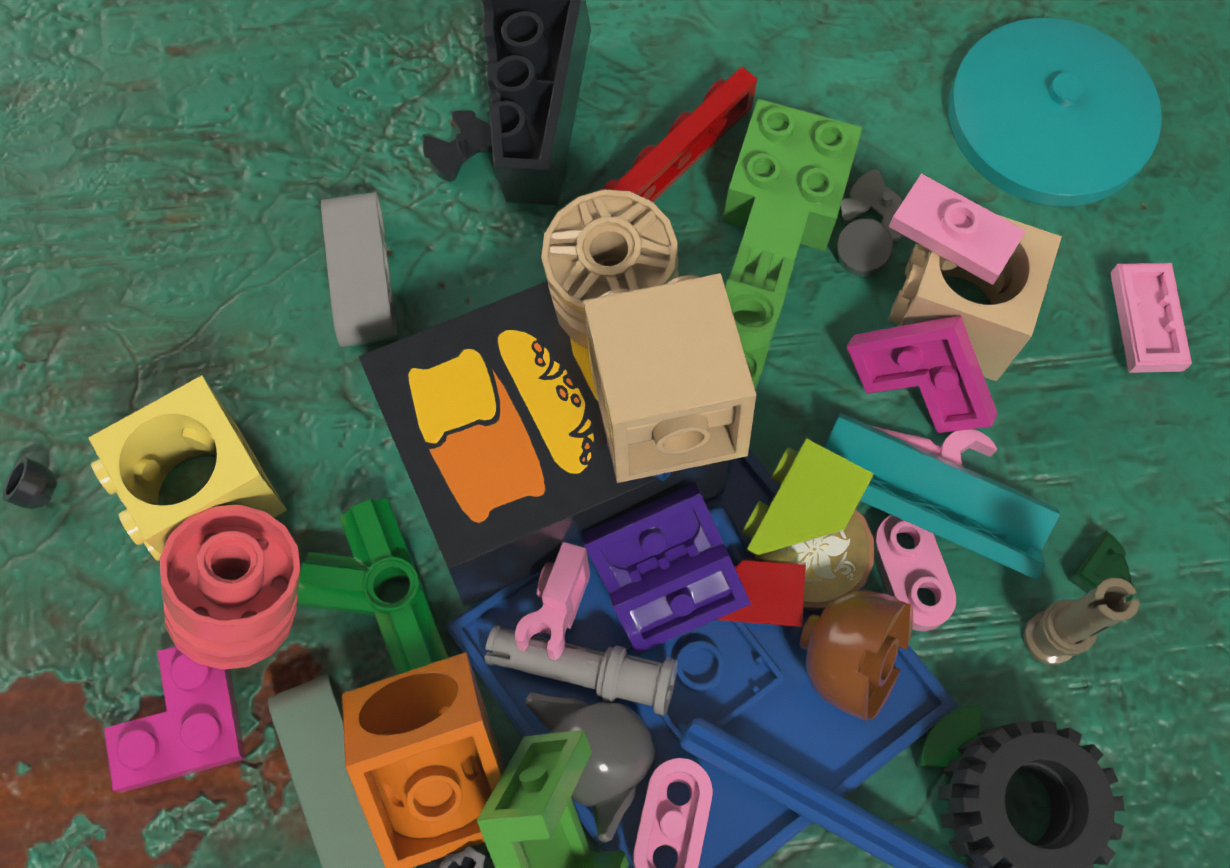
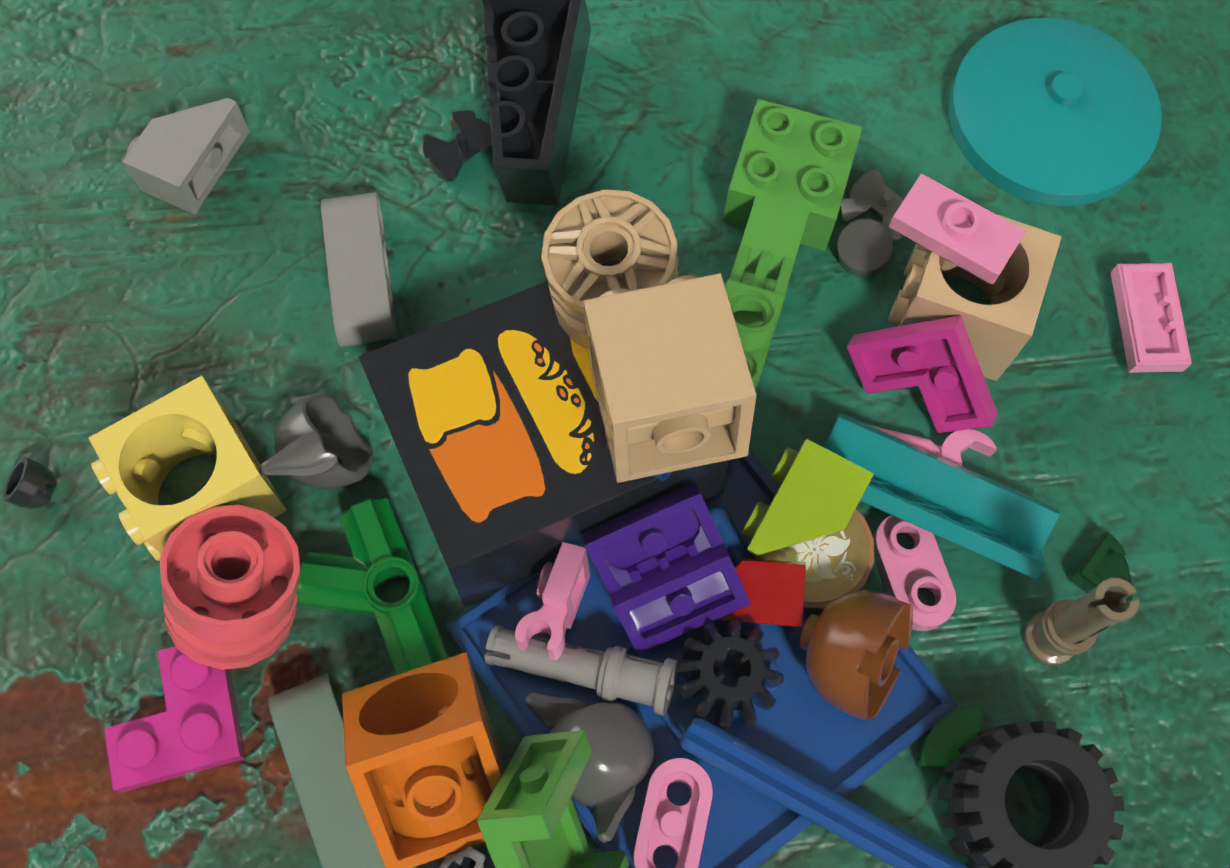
red plate [601,67,758,202] -> none
none -> light grey slope [122,98,250,215]
none -> dark grey piece [259,393,374,489]
none -> black gear [676,619,784,729]

